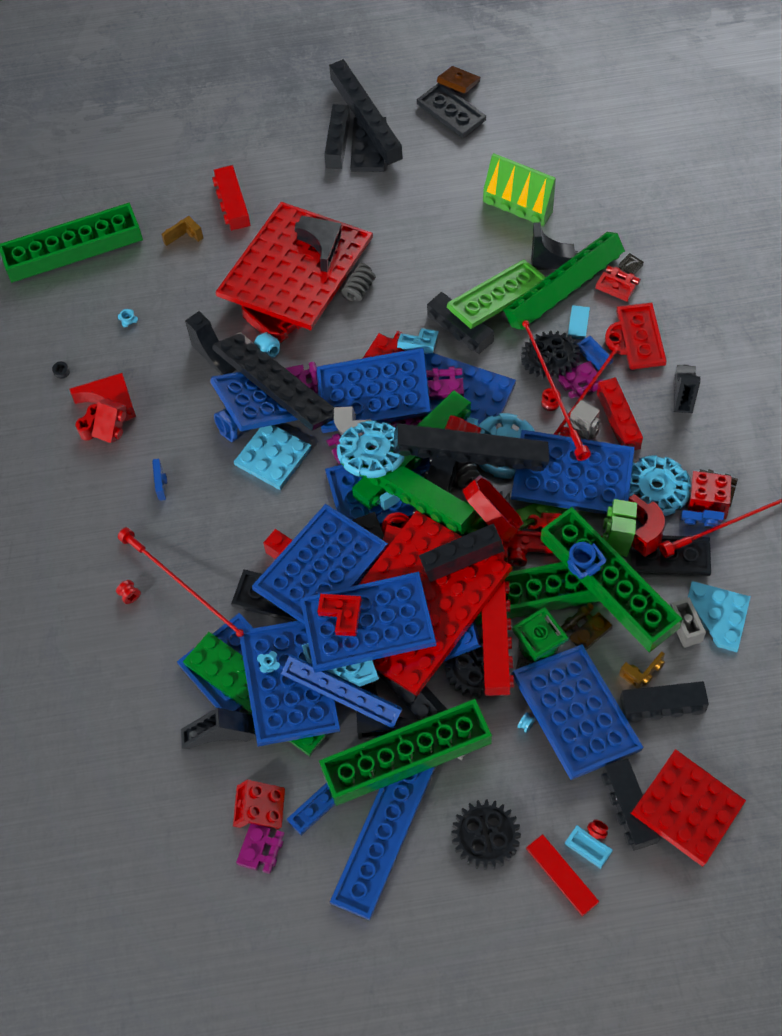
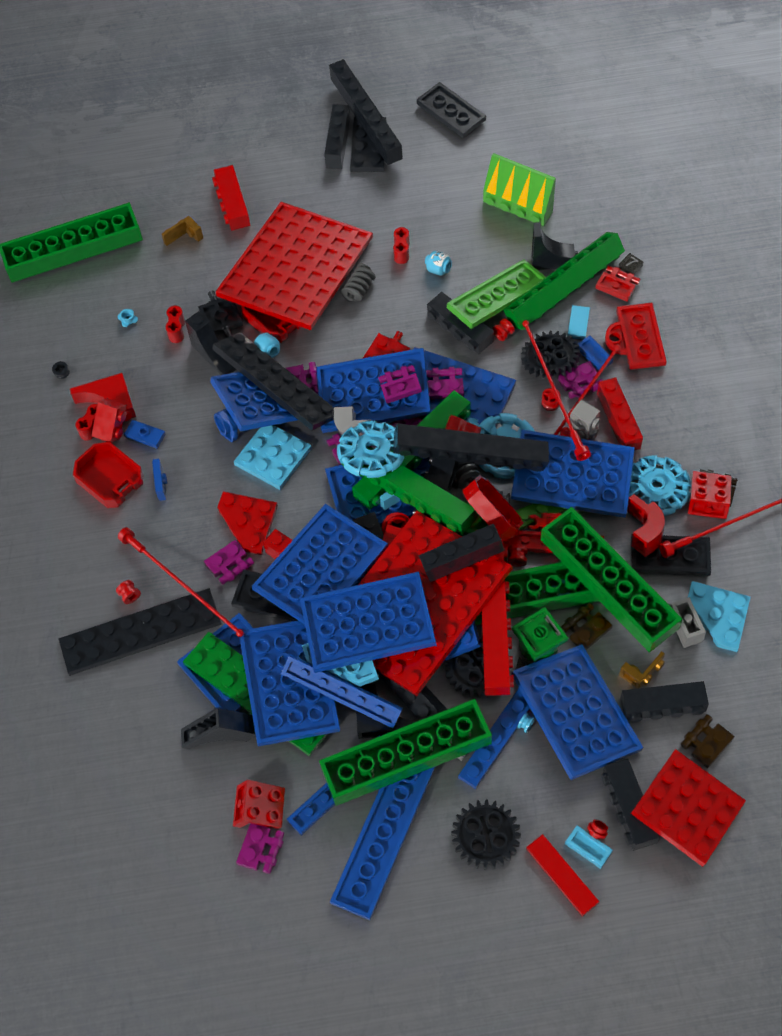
medium azure plate [257,651,280,673] -> none
black arch [294,215,342,272] -> none
red plate [317,594,362,636] -> none
medium azure plate [397,328,439,354] -> none
reddish brown plate [437,66,481,94] -> none
blue piece [567,542,606,579] -> none
bright green piece [602,499,637,557] -> none
black arch [674,365,700,413] -> none
blue plate [680,510,724,528] -> none
none -> black plate [58,588,222,676]
none -> red piece [73,442,144,508]
none -> blue plate [124,420,166,449]
none -> red axle [165,305,185,343]
none -> black plate [198,290,244,338]
none -> magenta plate [204,539,254,585]
none -> red plate [217,491,278,555]
none -> magenta plate [378,365,422,404]
none -> red axle [393,227,410,264]
none -> medium azure head [425,251,452,276]
none -> blue plate [458,688,530,789]
none -> red wheel [492,318,515,341]
none -> dark brown plate [681,714,735,768]

